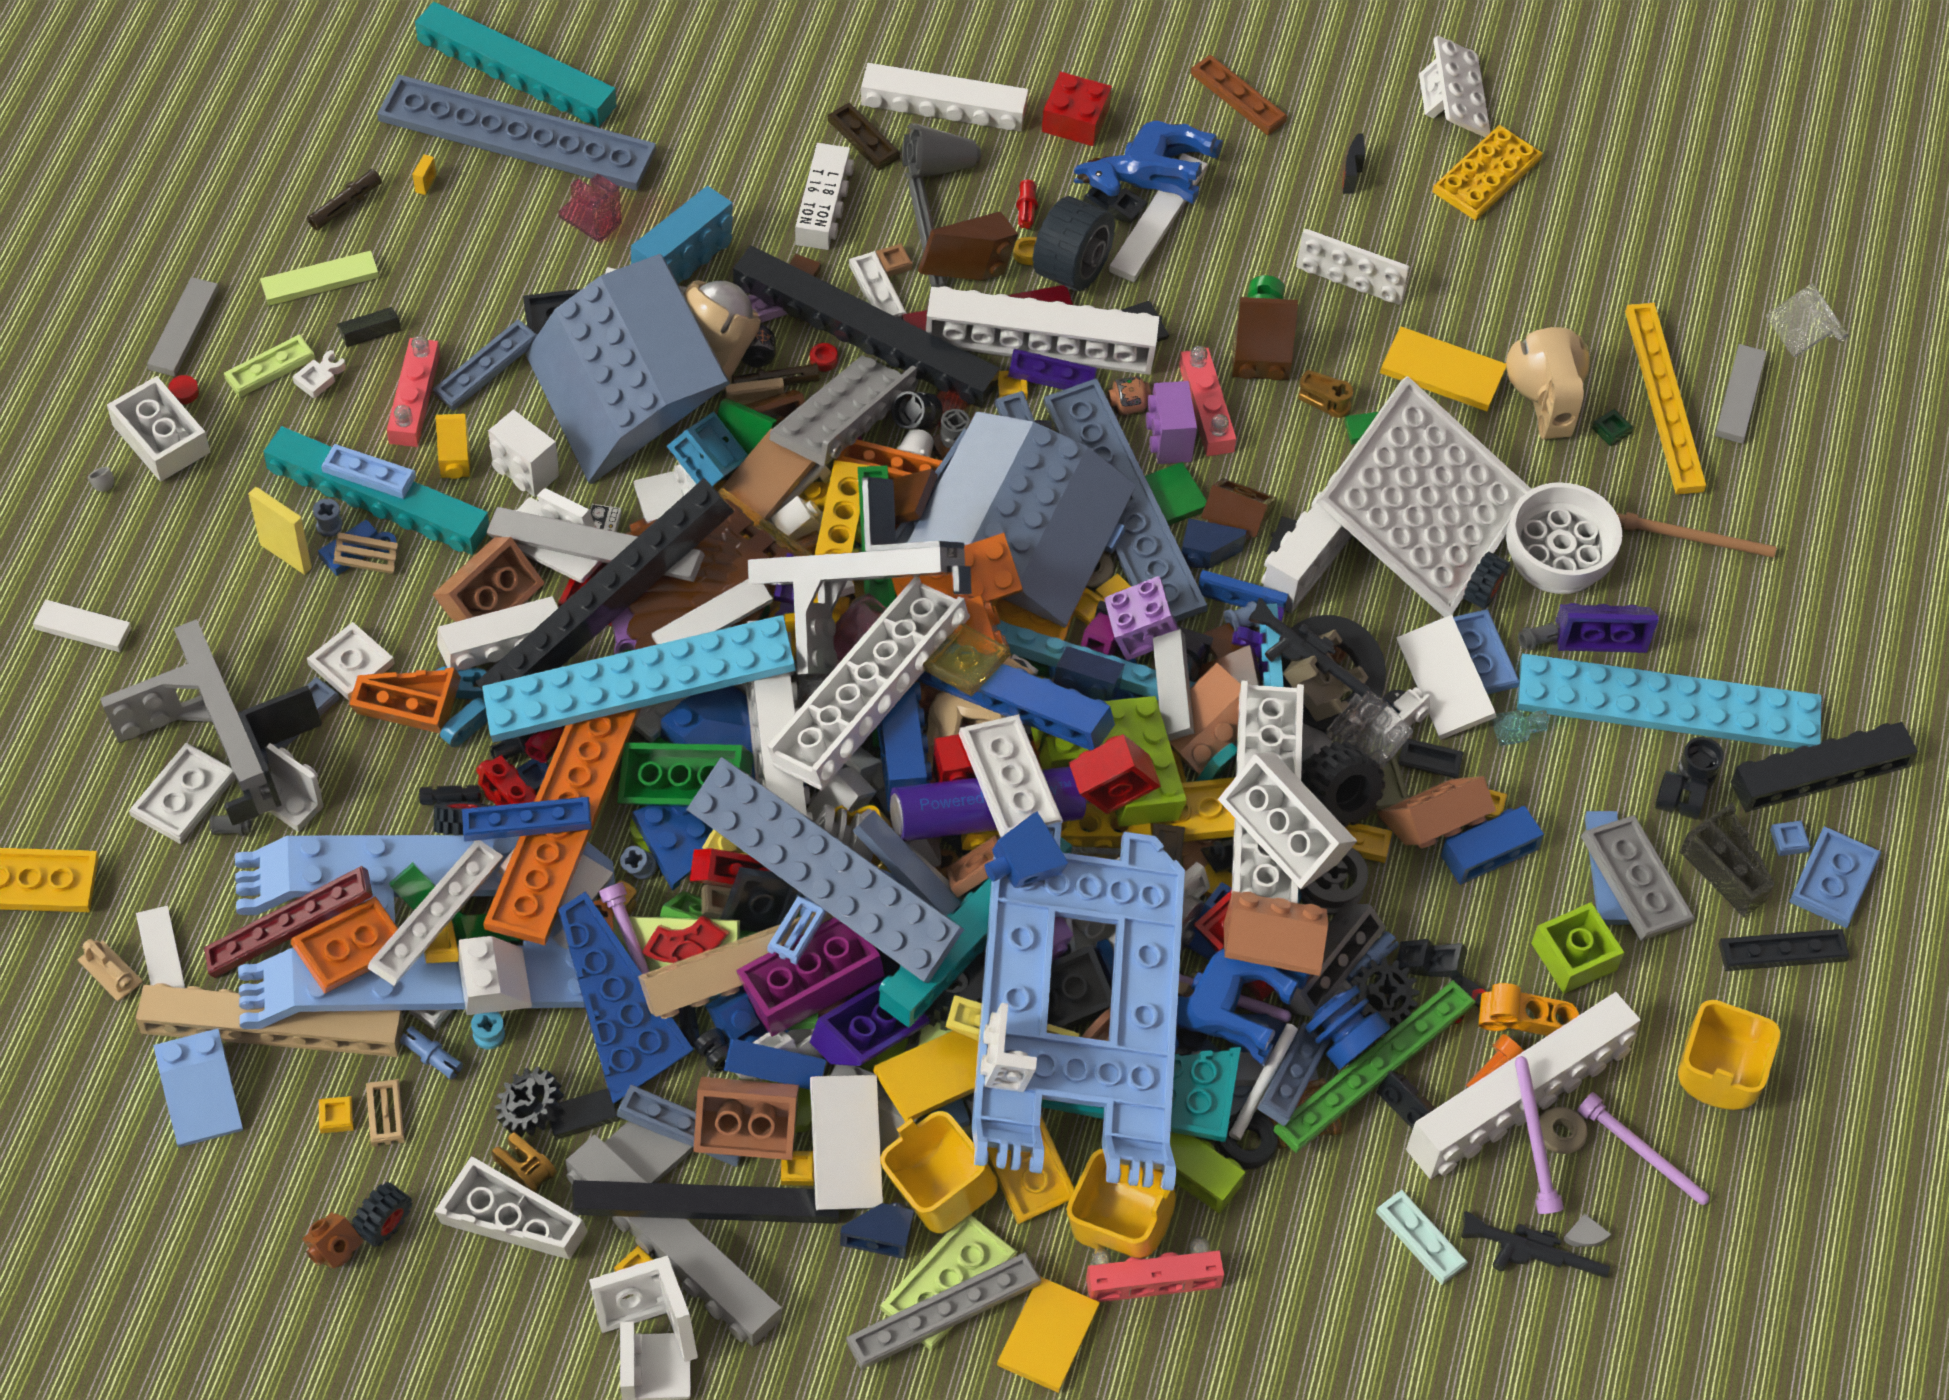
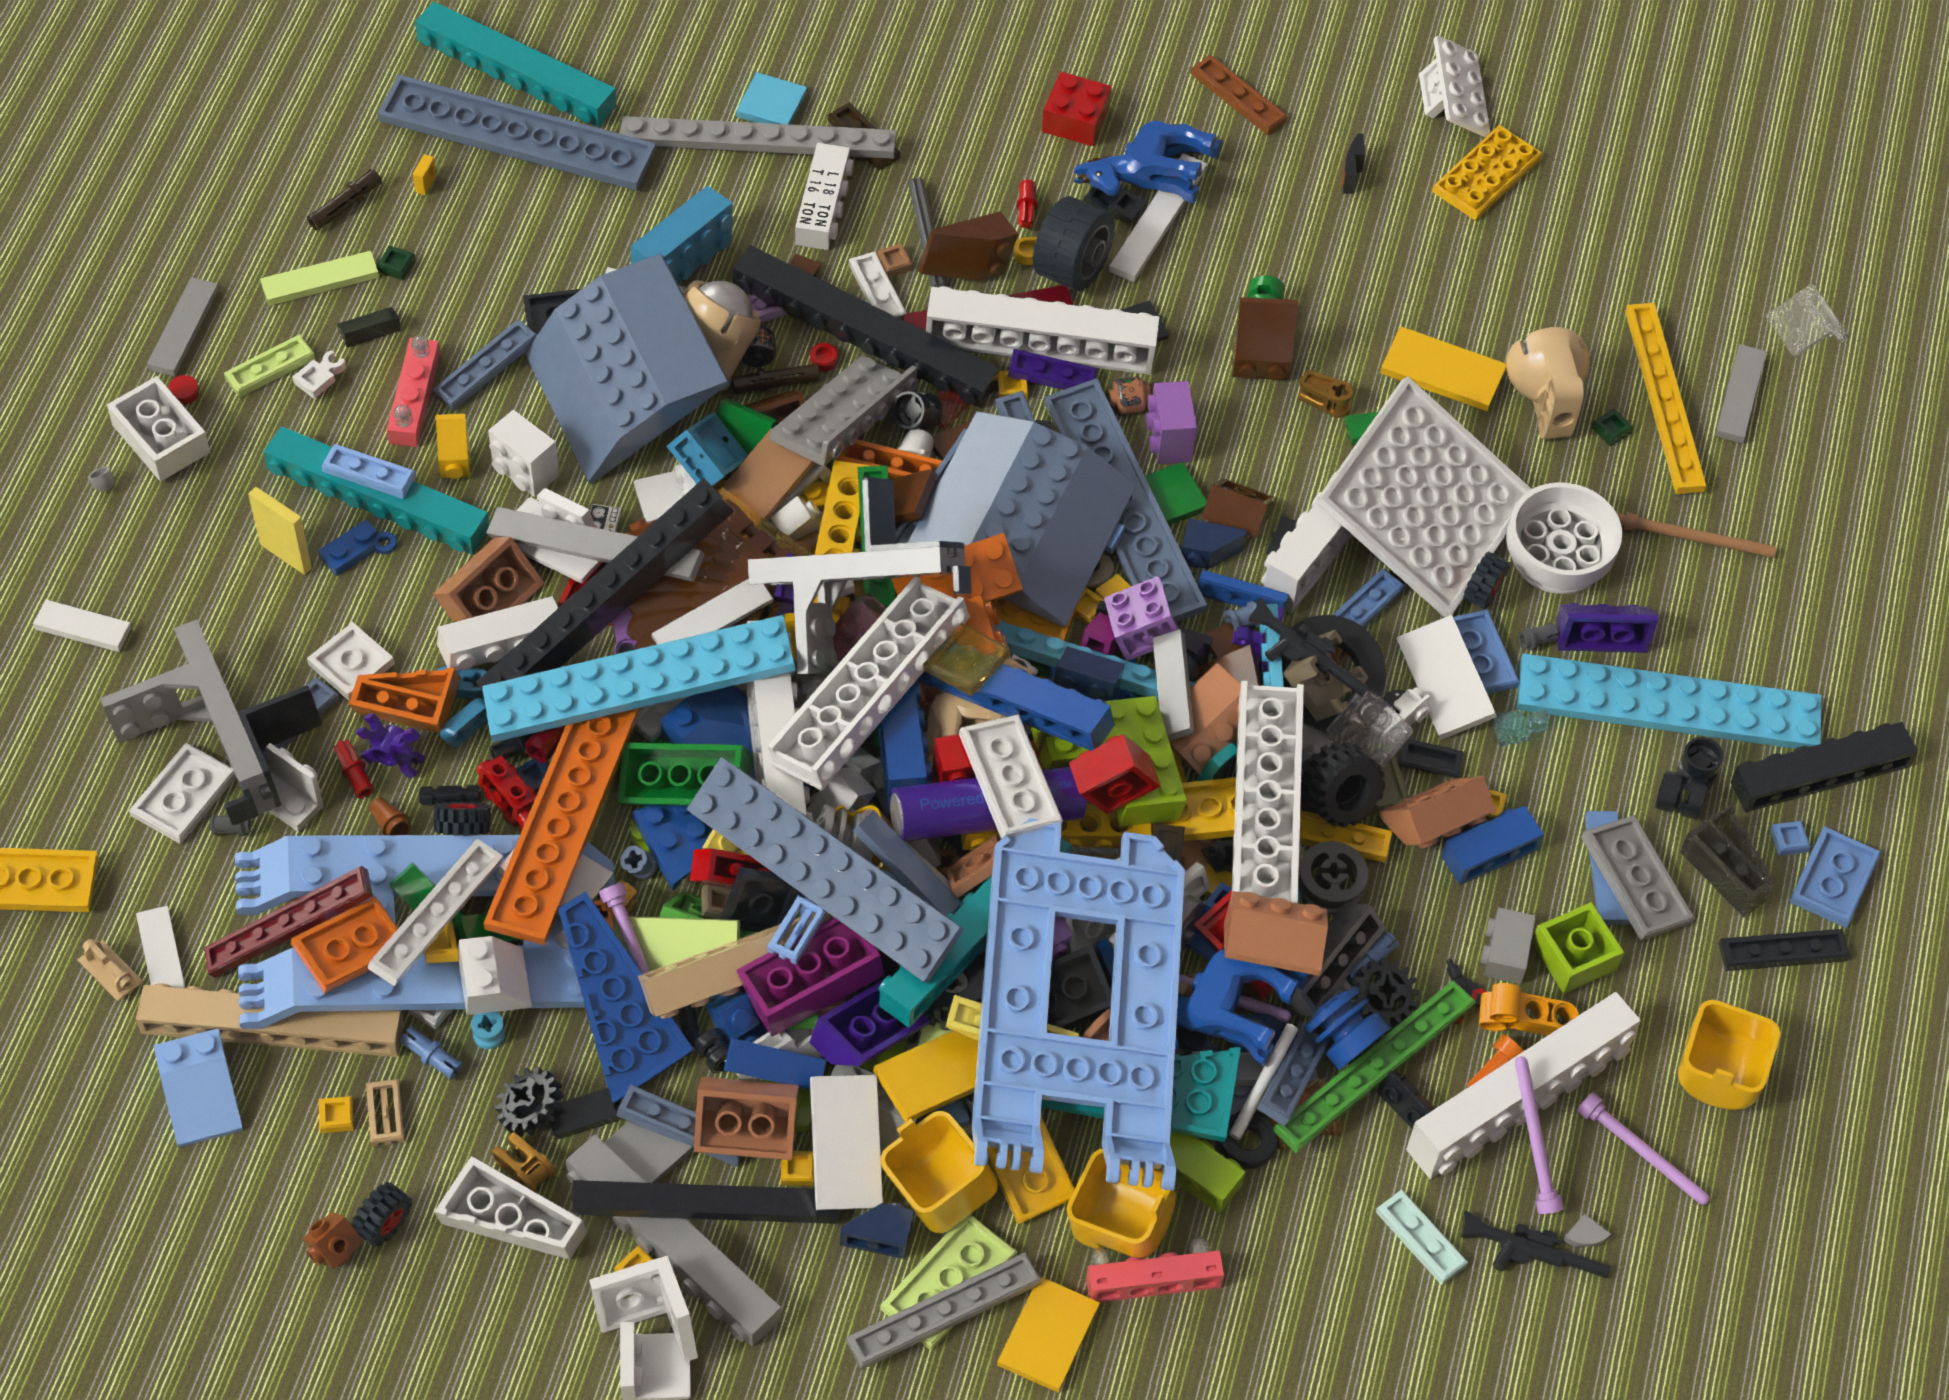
sand blue bush [313,499,343,537] -> none
tan tile [333,532,398,574] -> none
blue tile [462,797,592,842] -> none
clear pink panel [558,173,622,243] -> none
red tile [642,915,730,963] -> none
tan tile [725,377,784,405] -> none
white brick [861,63,1028,131] -> none
dark grey cone [902,123,981,179] -> none
dark grey wheel [940,409,970,449] -> none
white bracket [980,1003,1037,1092] -> none
blue torso [985,811,1068,888] -> none
coral piece [1179,345,1236,457] -> none
white slope [1218,752,1357,889] -> none
white bracket [1296,229,1410,305] -> none
black slope [1397,939,1468,977] -> none
dark tan piece [1539,1107,1588,1154] -> none
none -> red axle [334,740,375,798]
none -> dark purple pin [356,713,425,778]
none -> dark orange cone [369,797,411,835]
none -> dark green tile [376,245,415,281]
none -> light grey plate [620,116,896,159]
none -> medium azure tile [736,72,807,125]
none -> medium blue tile [1333,568,1405,628]
none -> light grey brick [1480,907,1535,984]

